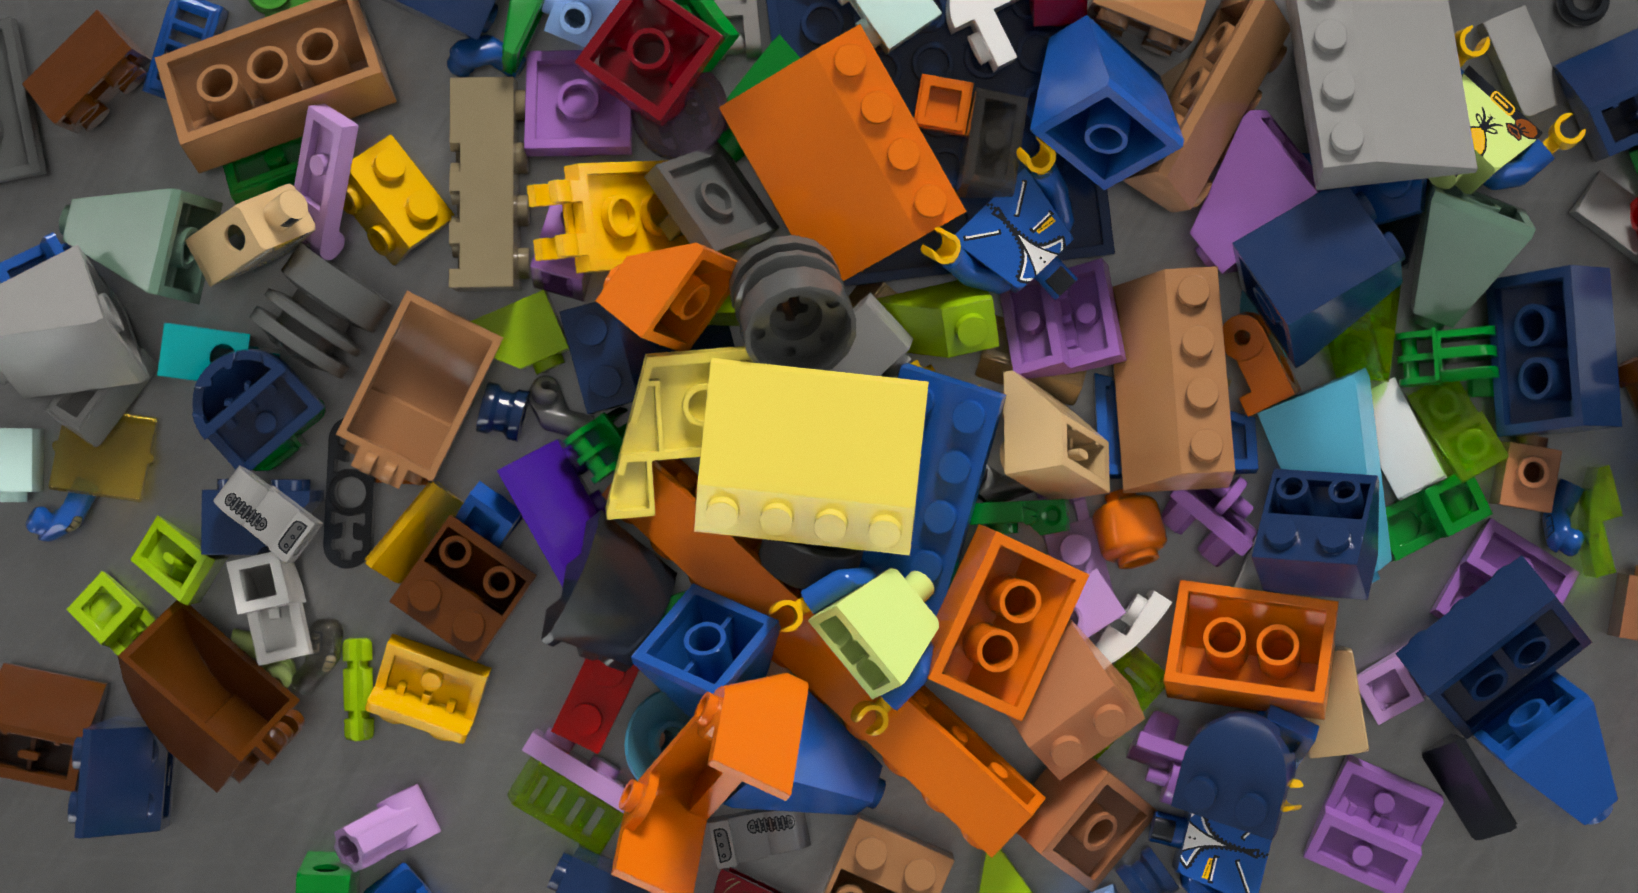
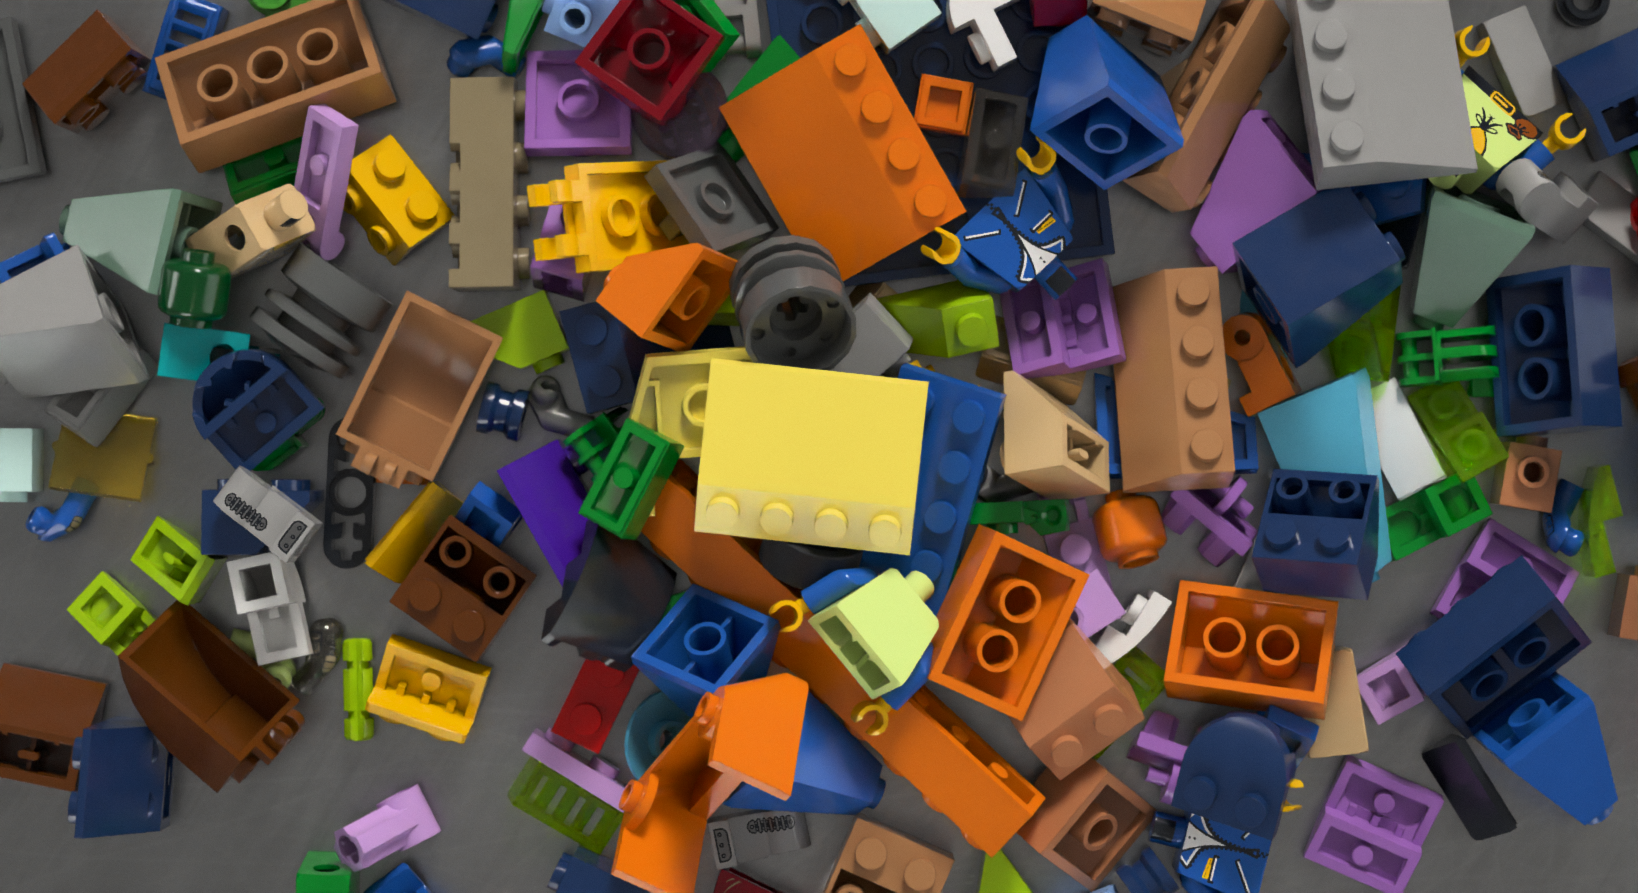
none -> dark green head [158,248,232,329]
none -> green slope [578,418,684,540]
none -> light grey leg [1496,158,1599,244]

